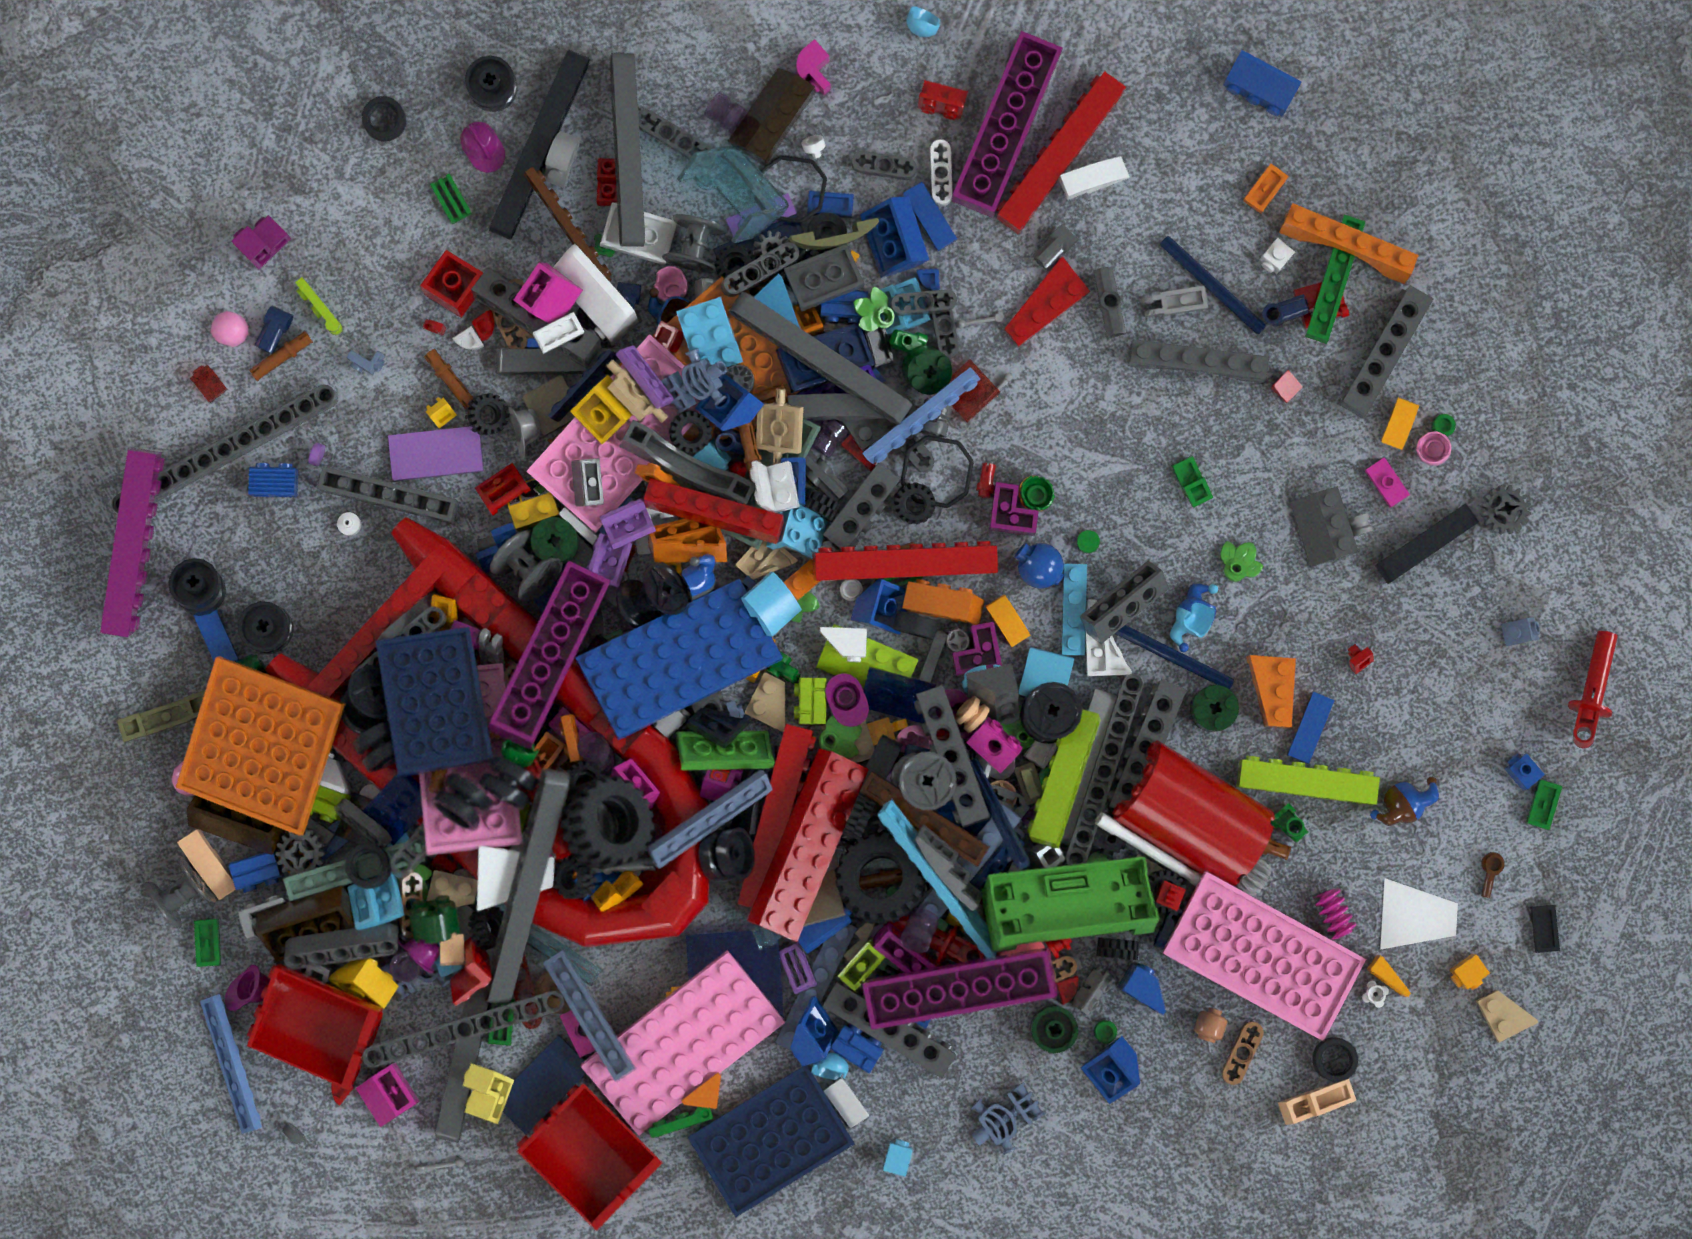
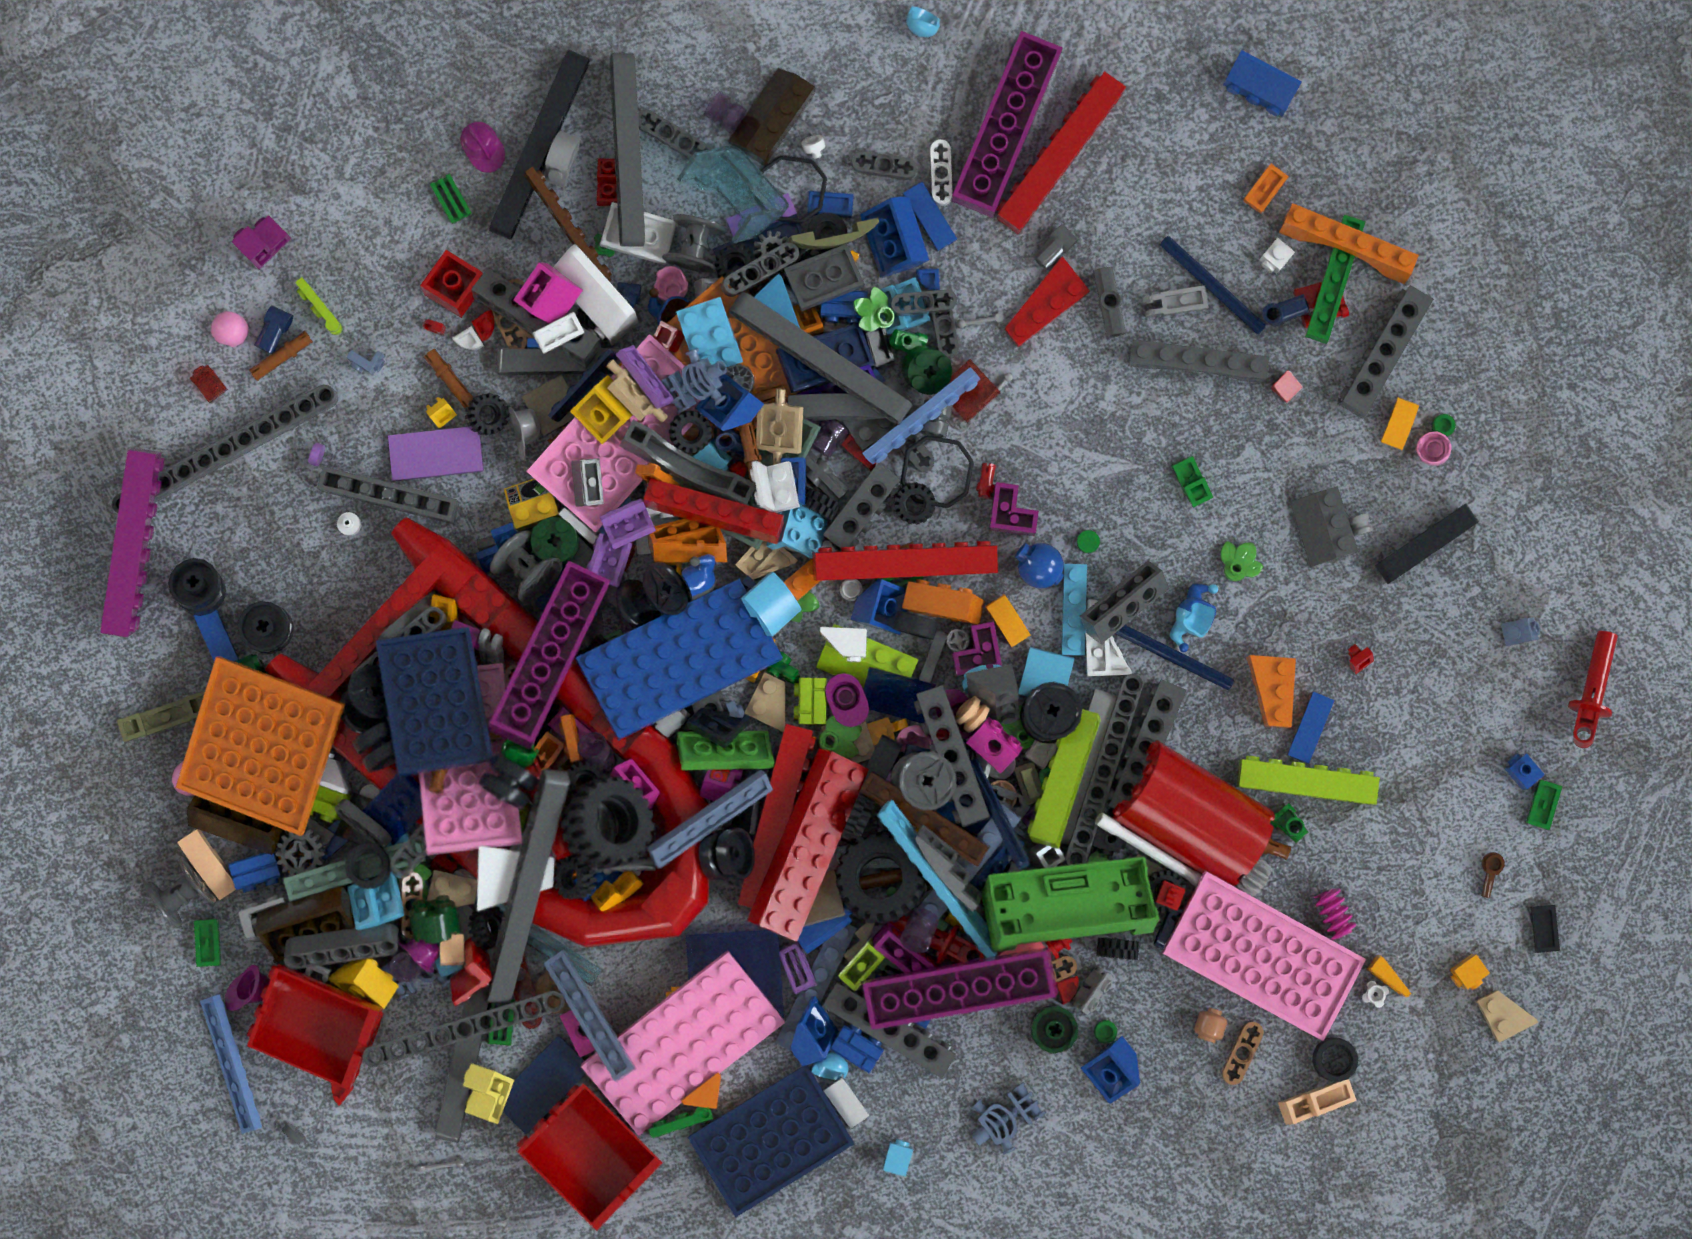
blue brick [248,463,298,498] -> none
dark pink slope [356,1062,420,1127] -> none
black tyre [362,96,406,142] -> none
black wheel [431,773,493,831] -> none
black wheel [465,55,518,112] -> none
red plate [475,463,531,516] -> none
clear light blue tile [751,926,782,950] -> none
dark pink brick [797,39,831,95] -> none
red bracket [918,80,968,120] -> none
green hair [1018,476,1055,512] -> none
white slope [1059,156,1129,200] -> none
blue slope [1117,963,1166,1015] -> none
dark green brick [1190,685,1239,732] -> none
dark pink plate [1364,457,1410,508] -> none
piece [1370,776,1439,826] -> none
white sticker [1380,878,1458,950] -> none
dark grey gear [1480,485,1531,535] -> none

